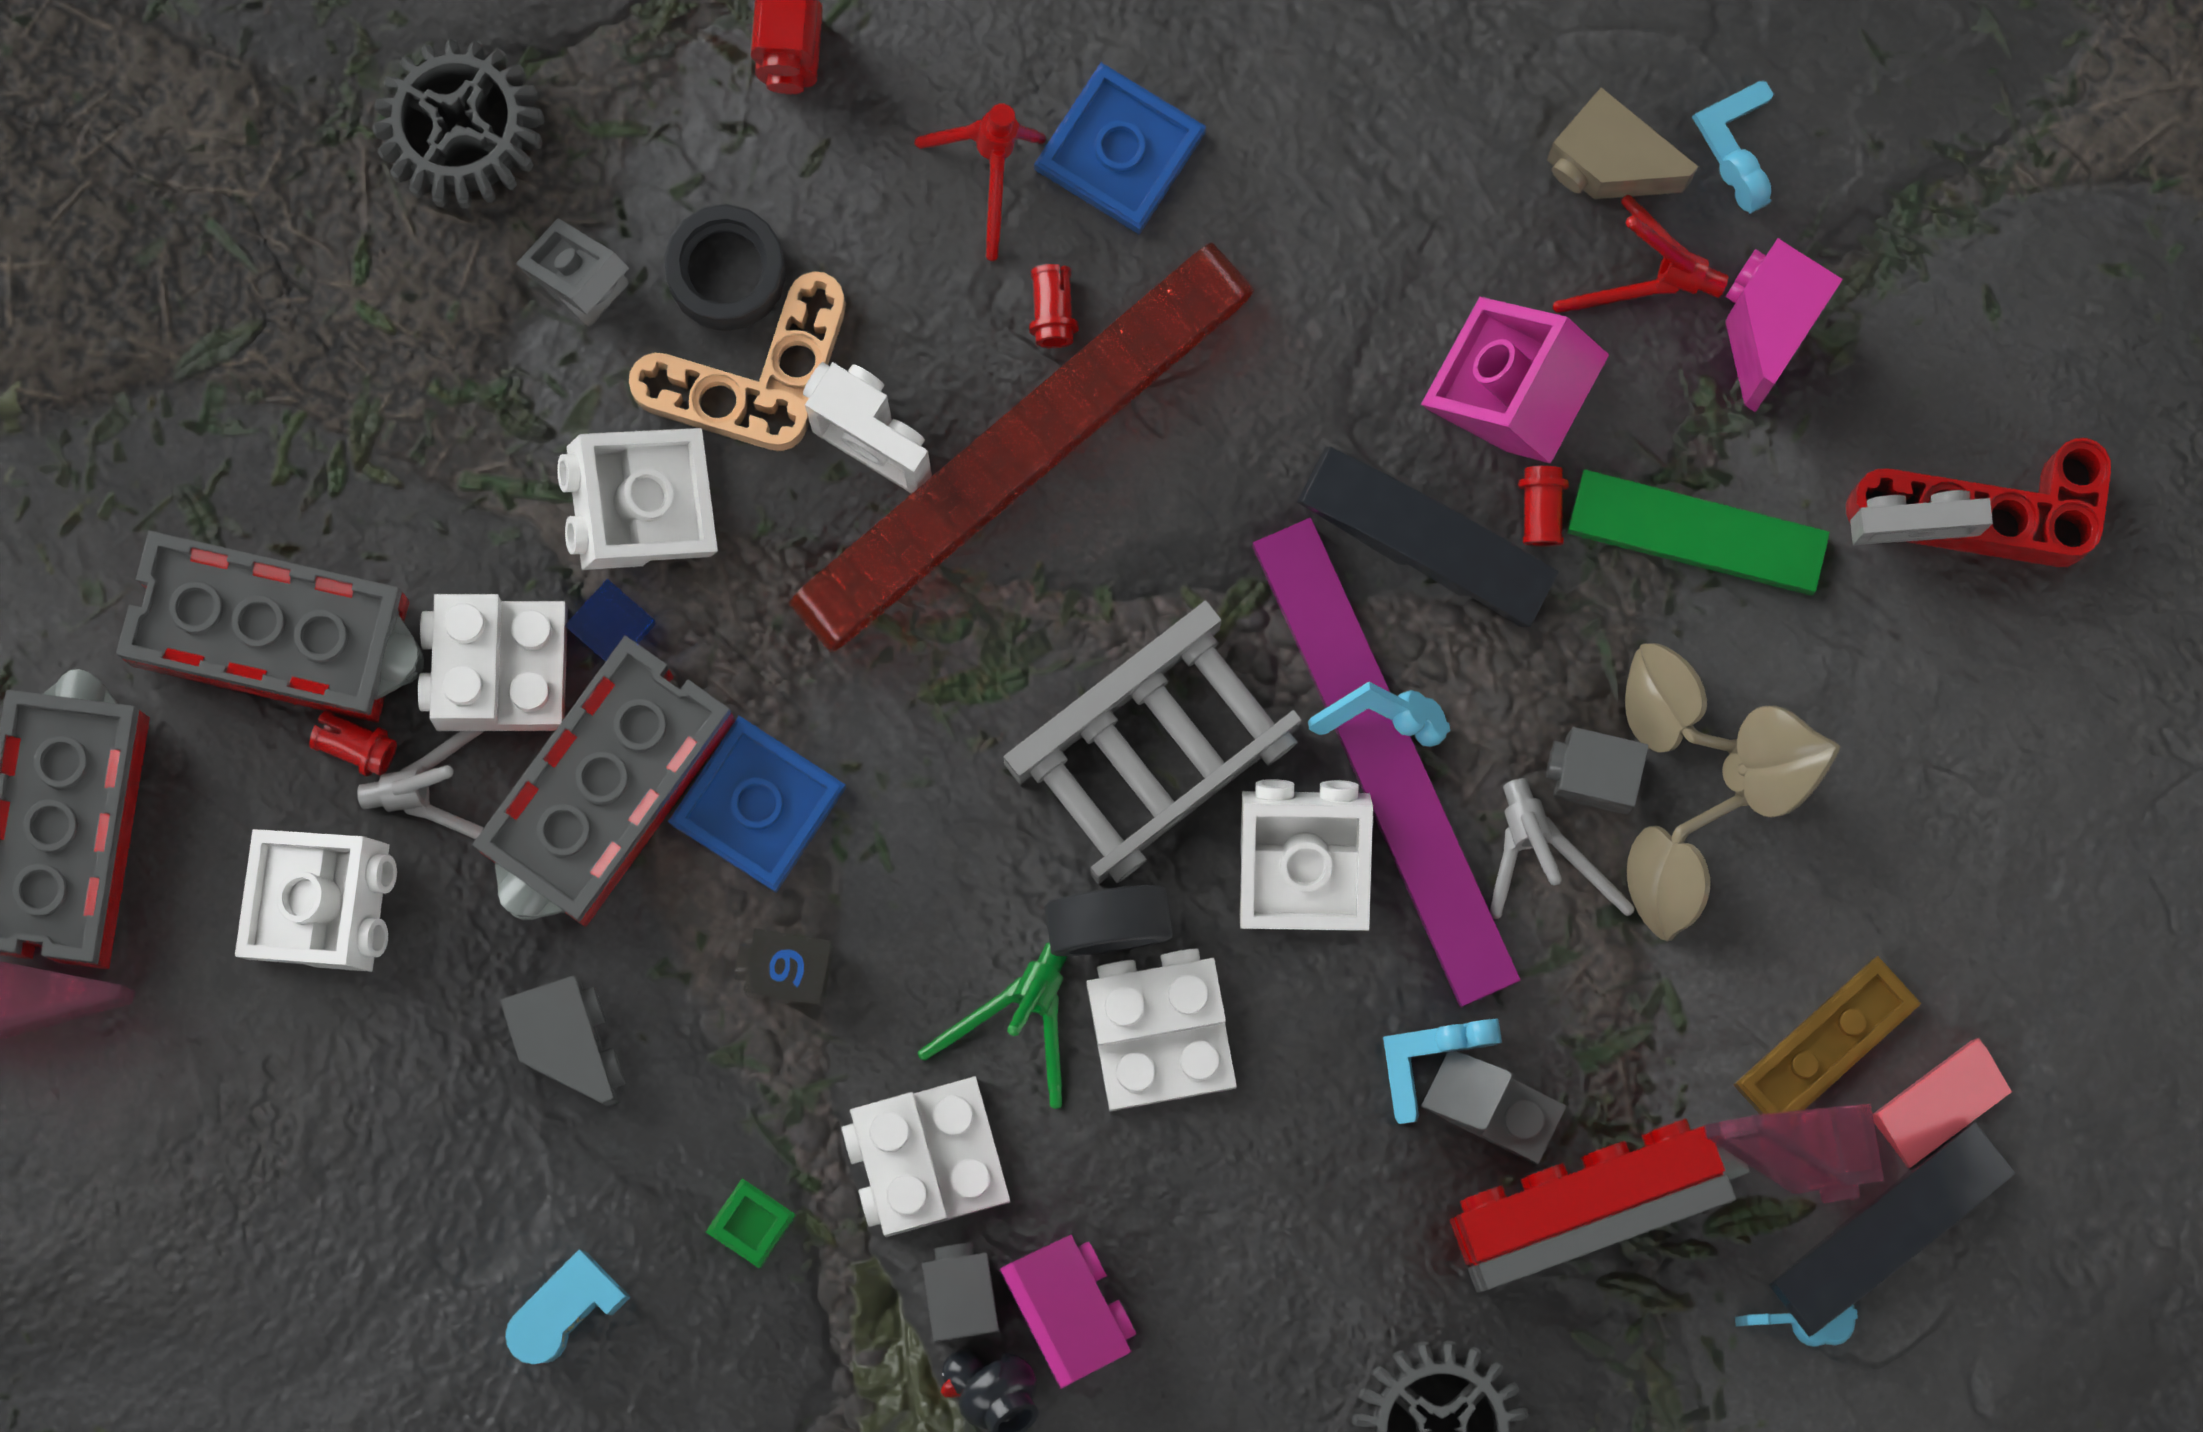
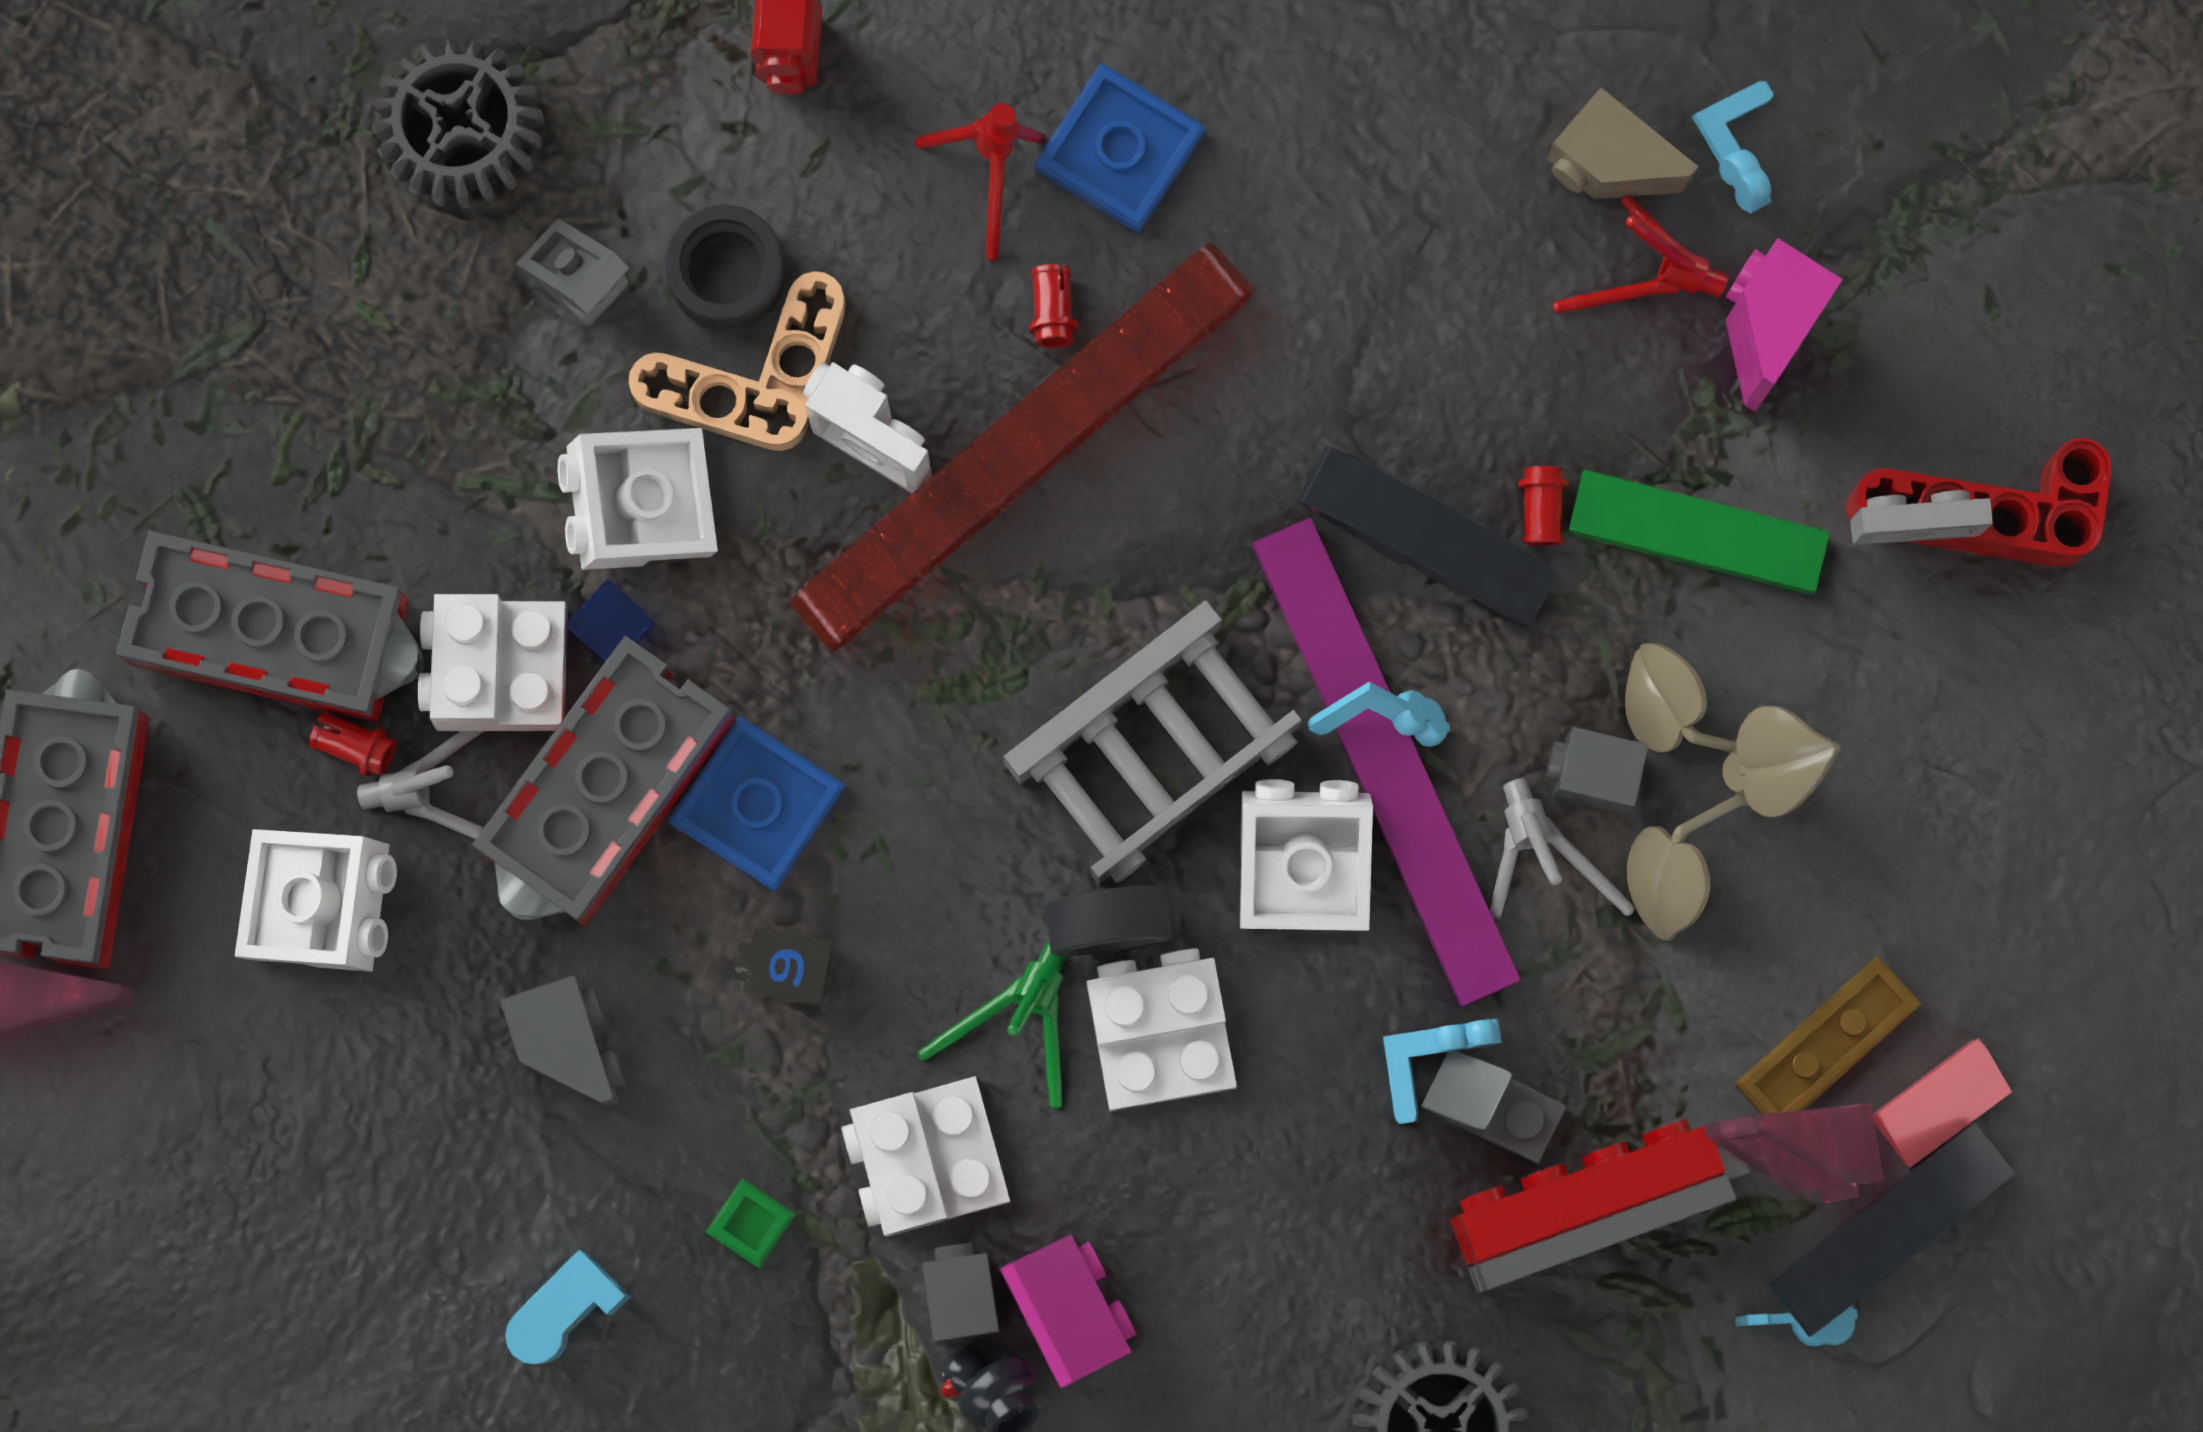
dark pink slope [1421,297,1609,464] -> none

